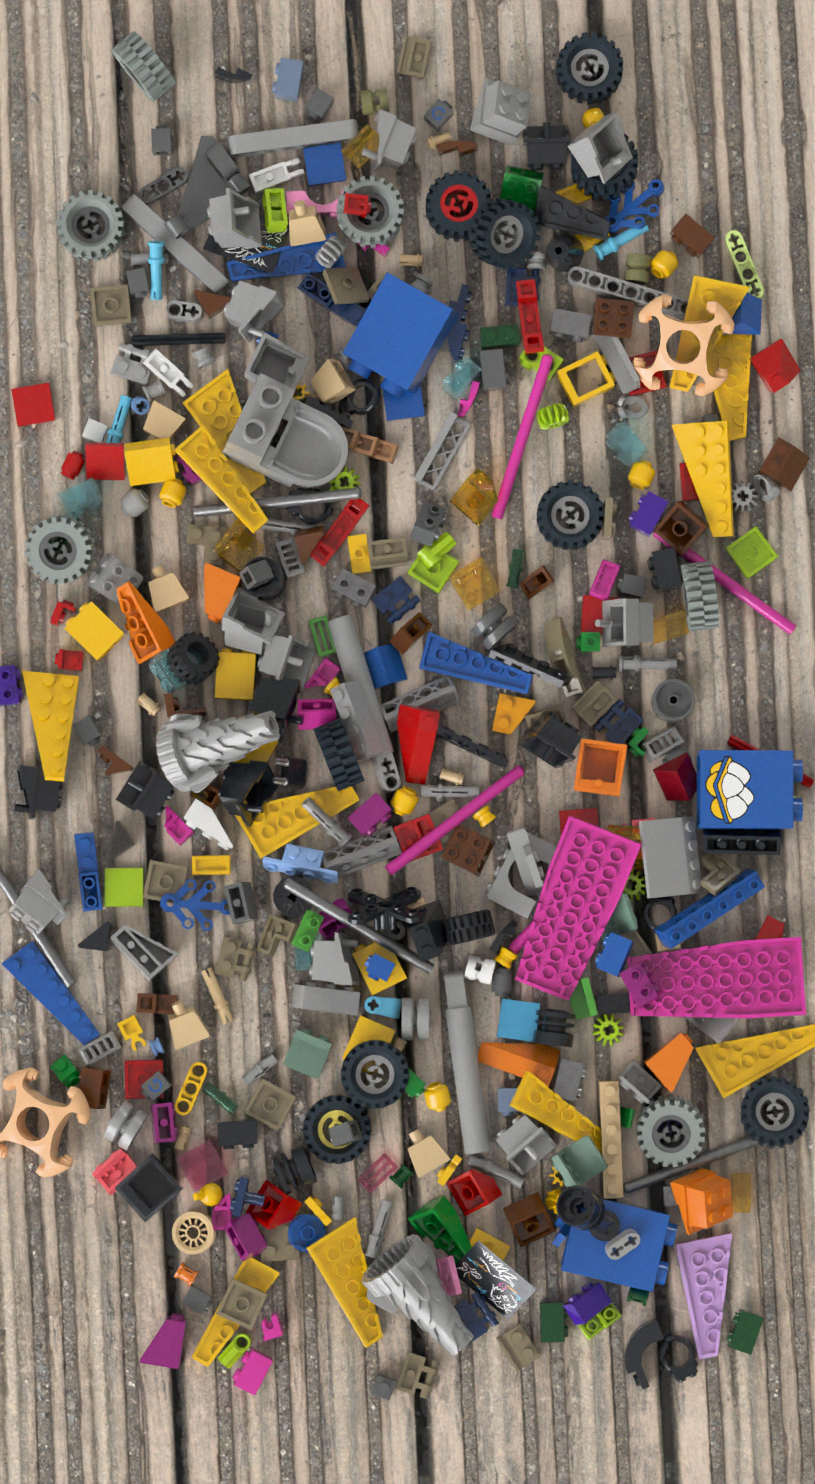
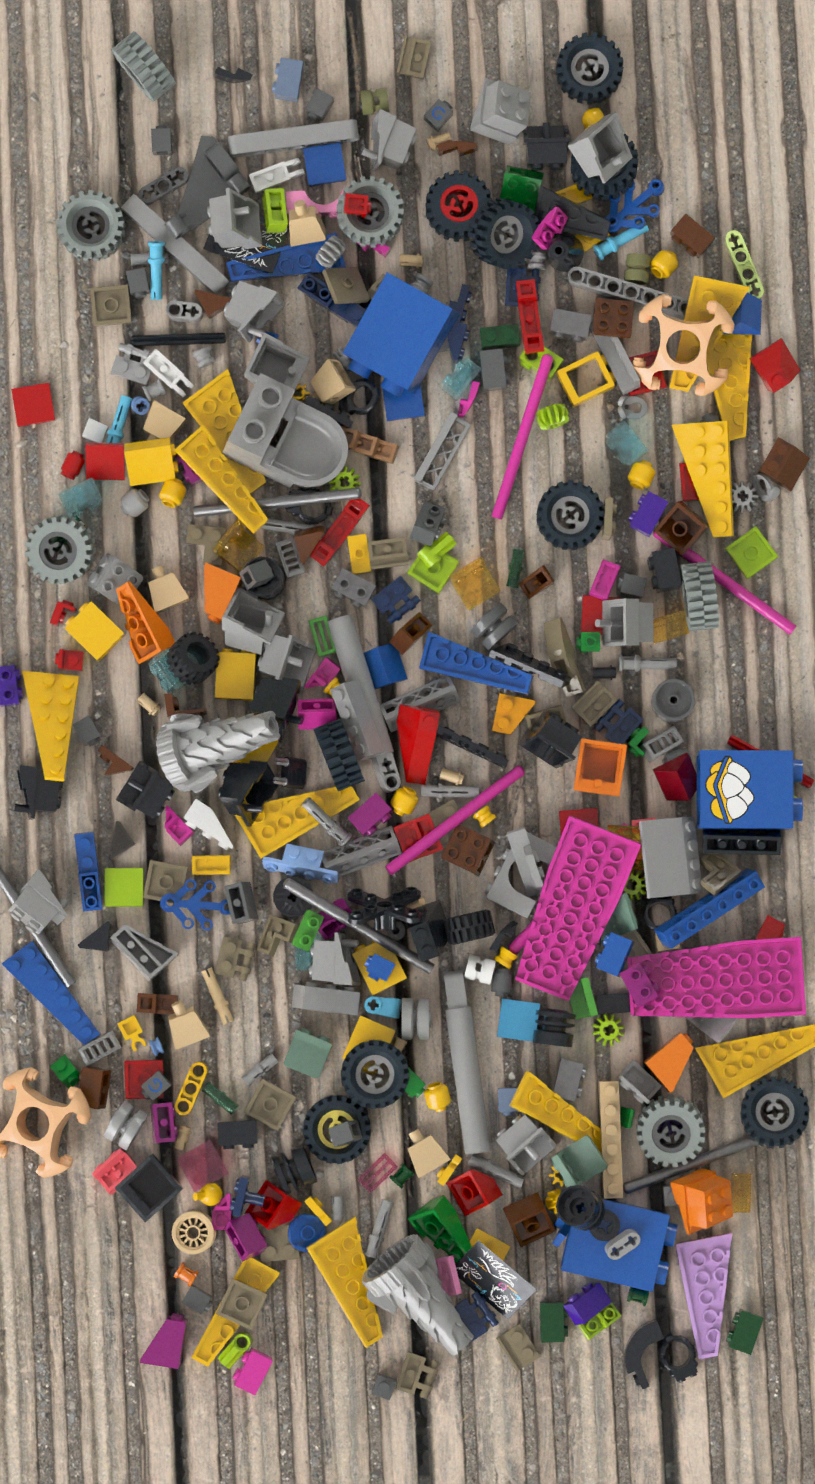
reddish brown slope [190,784,221,810] -> none
dark pink hinge [261,1312,284,1341] -> none
clear yellow panel [341,124,379,169] -> none
clear yellow slope [450,468,498,526] -> none
orange wedge [478,1042,561,1087] -> none
none -> dark pink slope [532,207,568,249]

